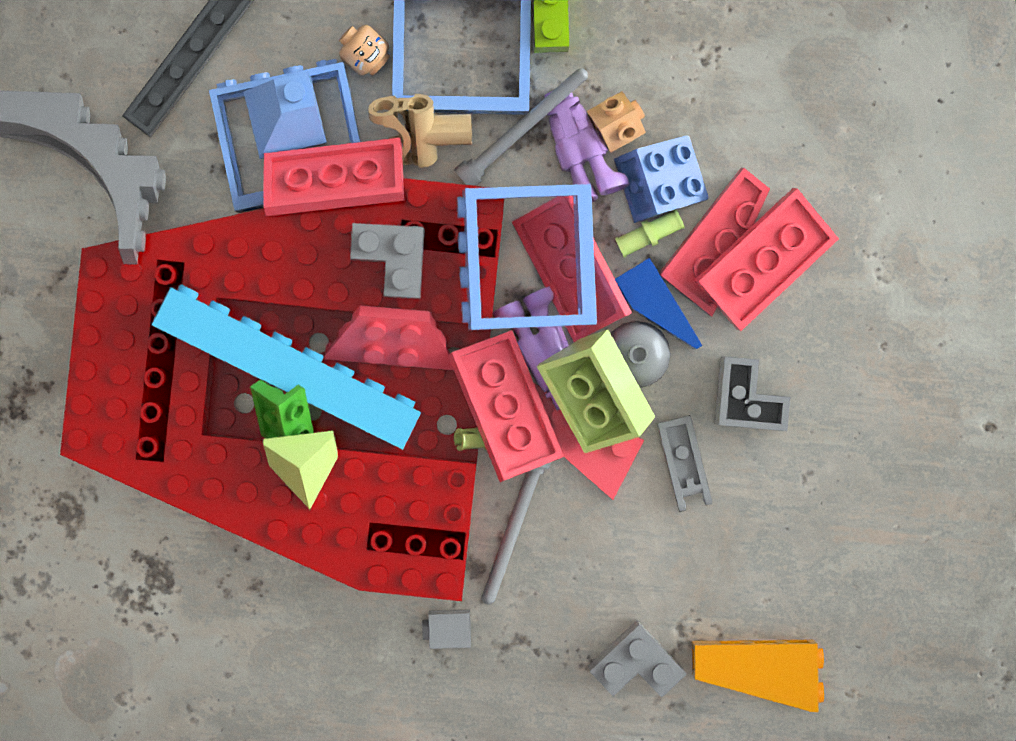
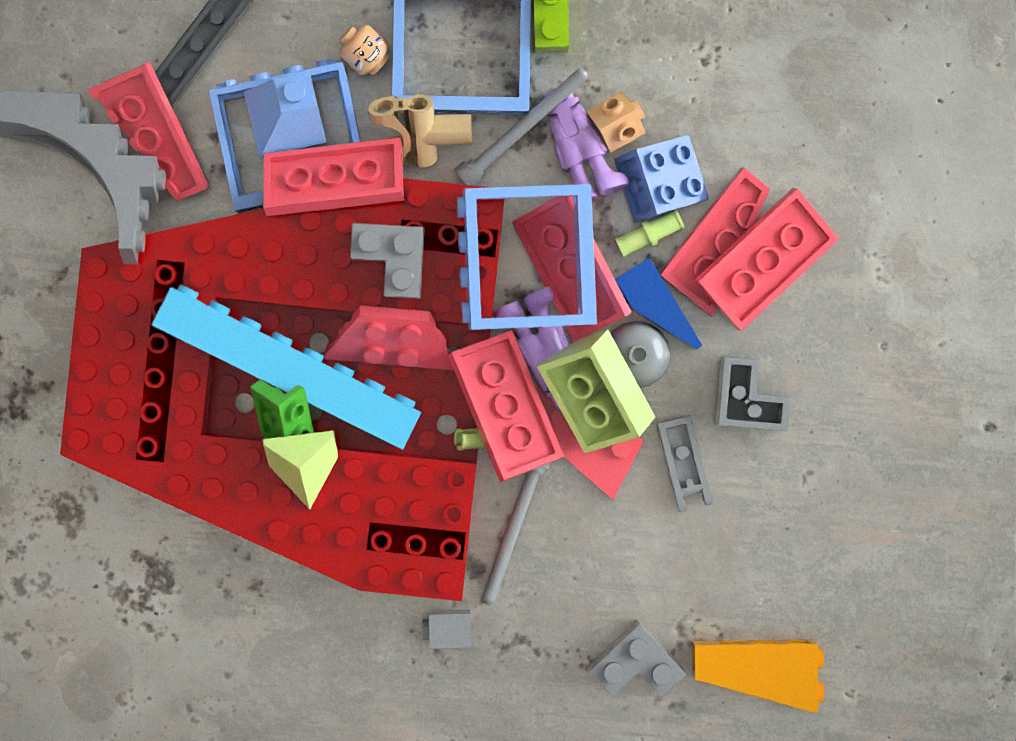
none -> coral wing [87,62,210,201]

